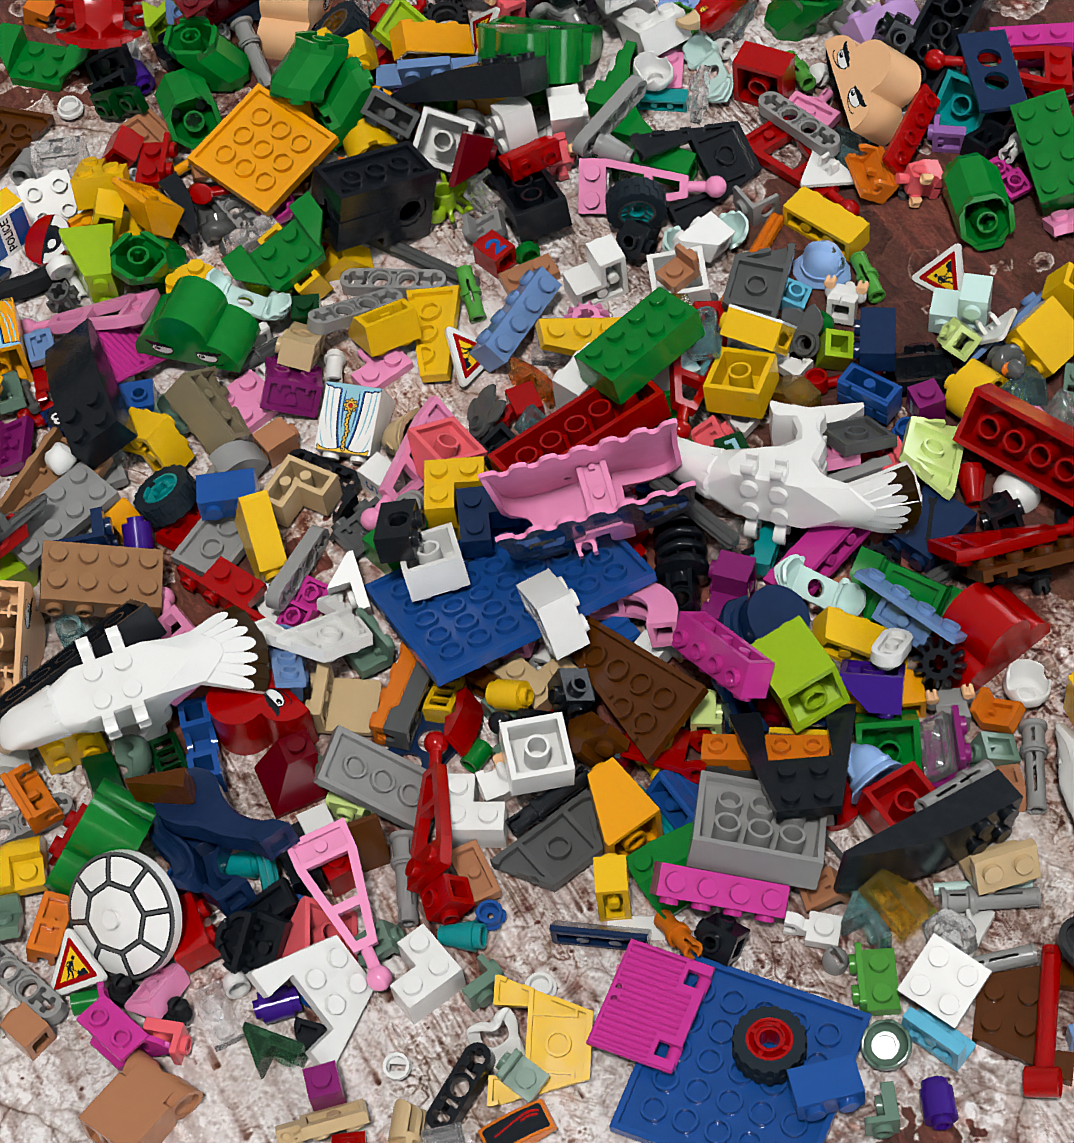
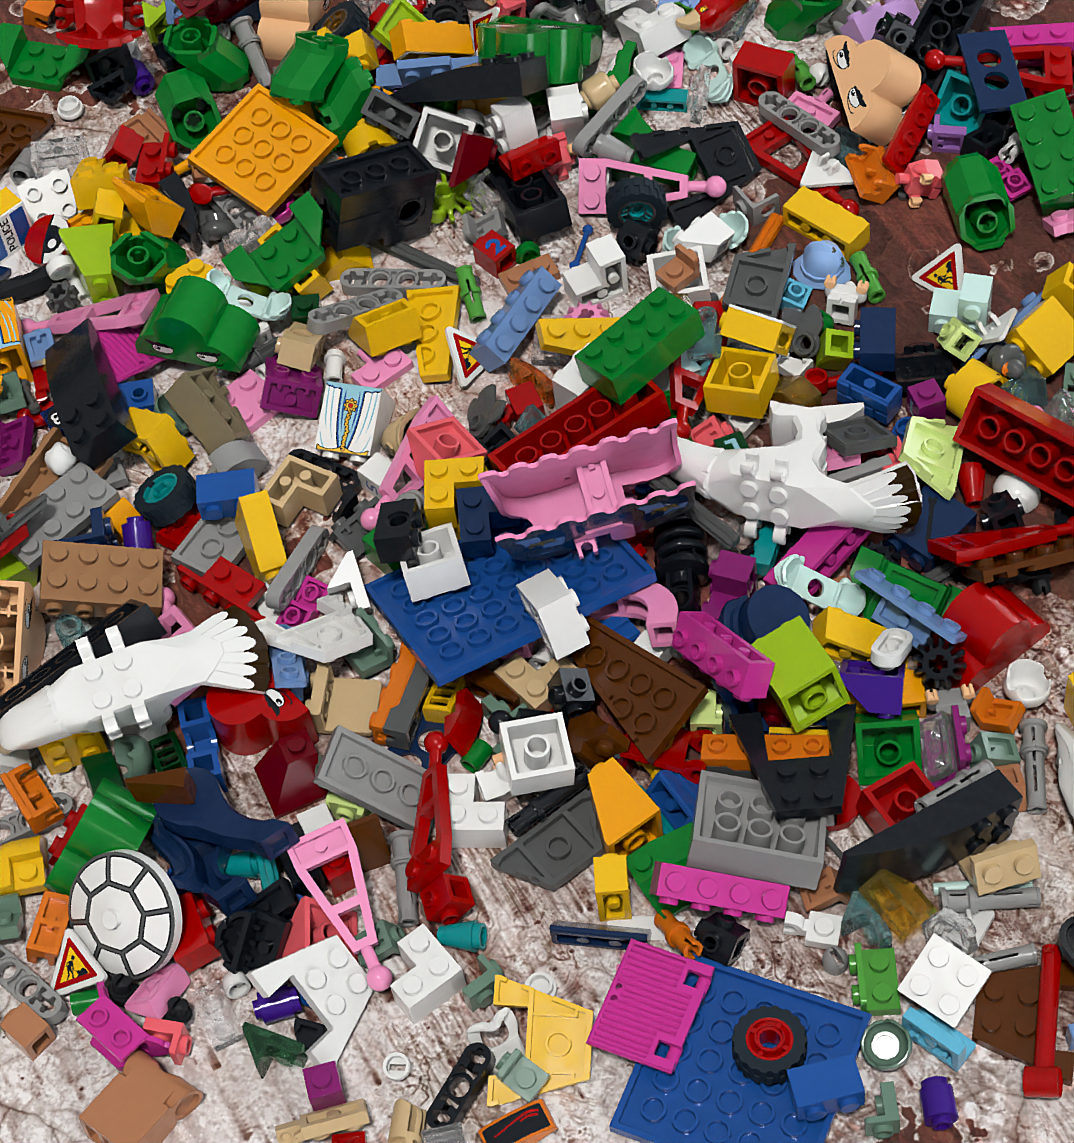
dark green slope [89,86,149,119] -> none
nougat brick [252,416,300,468] -> none
nougat plate [451,839,503,909] -> none
blue plate [475,900,506,931] -> none
yellow brick [485,679,534,711] -> none
light blue piece [847,743,903,805] -> none
none -> blue hinge [569,224,593,268]
none -> tan head [580,71,620,112]

